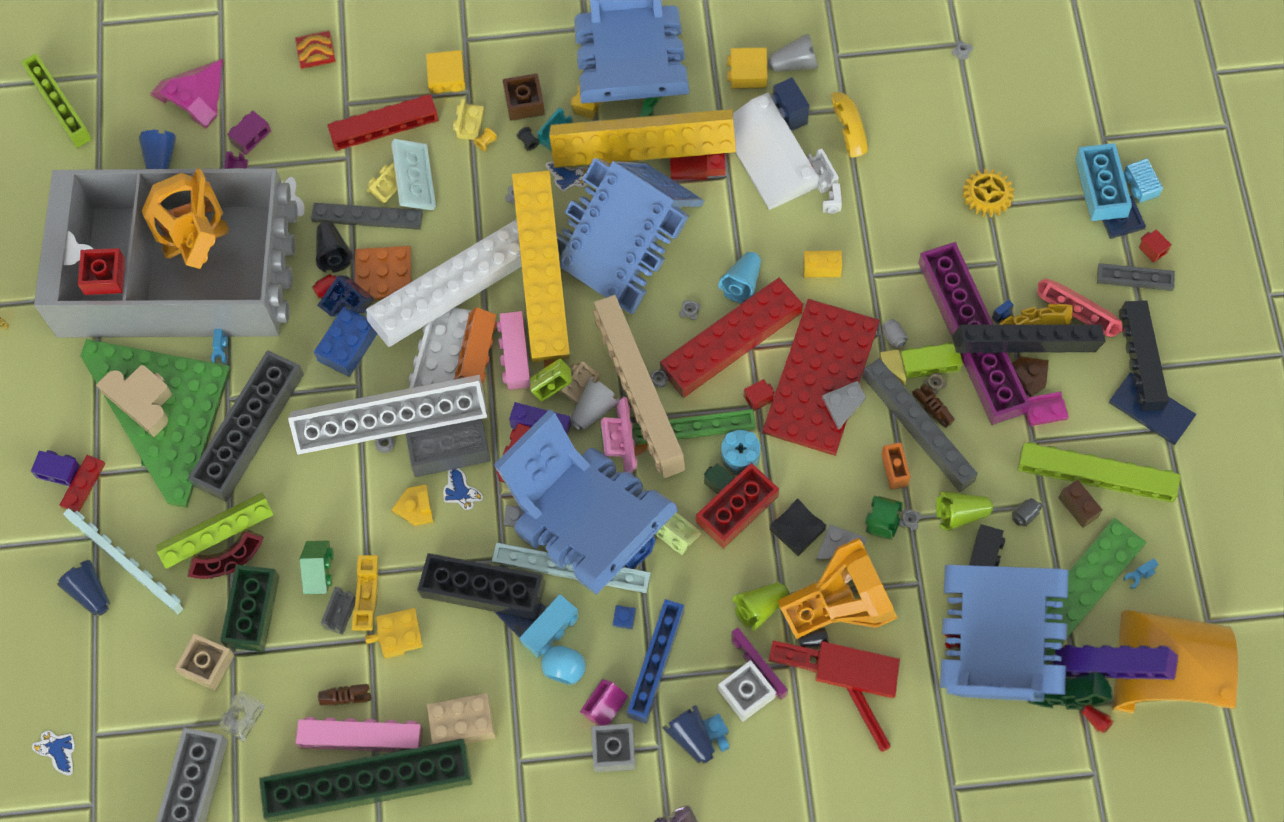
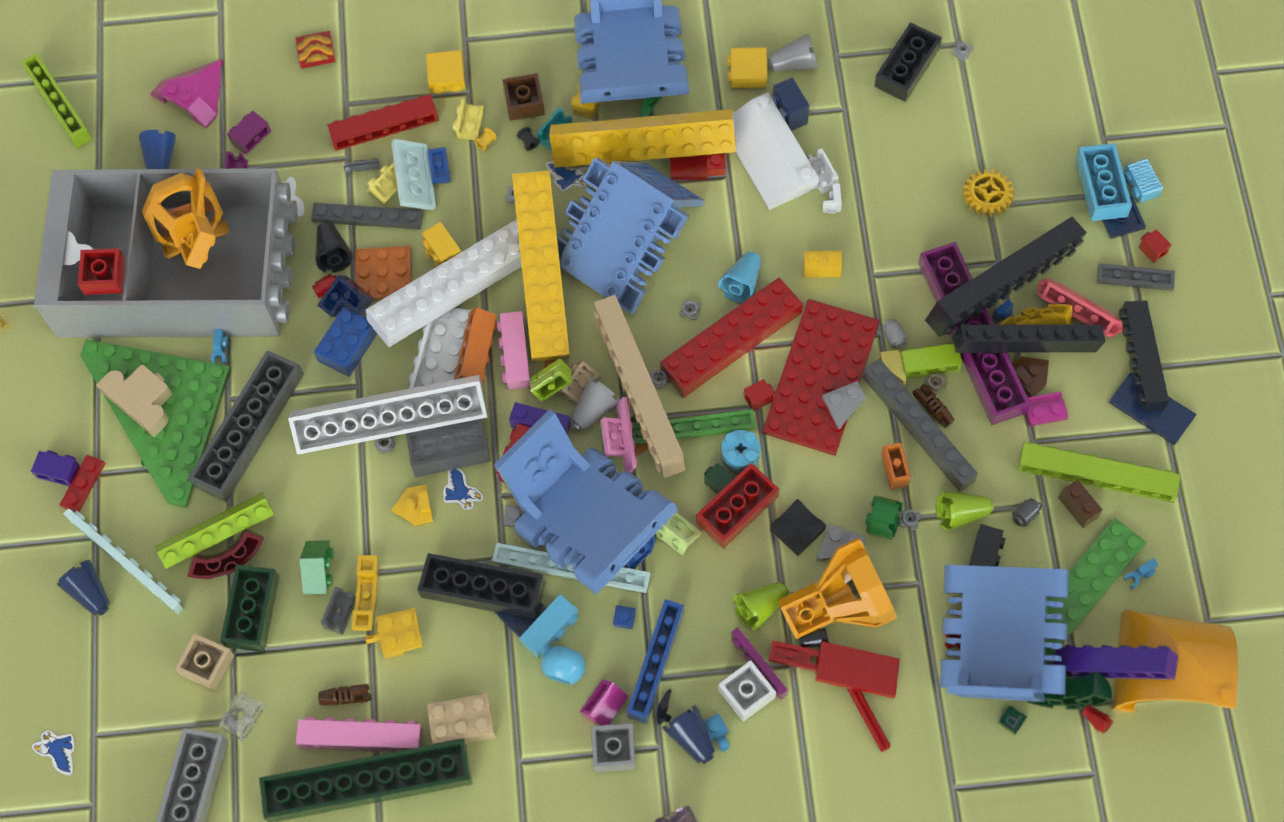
yellow brick [831,92,868,158] -> none
none -> dark grey axle [344,158,380,172]
none -> yellow brick [421,222,461,268]
none -> blue plate [428,147,451,185]
none -> black bar [656,689,672,725]
none -> black brick [874,22,942,102]
none -> black brick [925,216,1087,338]
none -> dark green tile [998,705,1027,734]

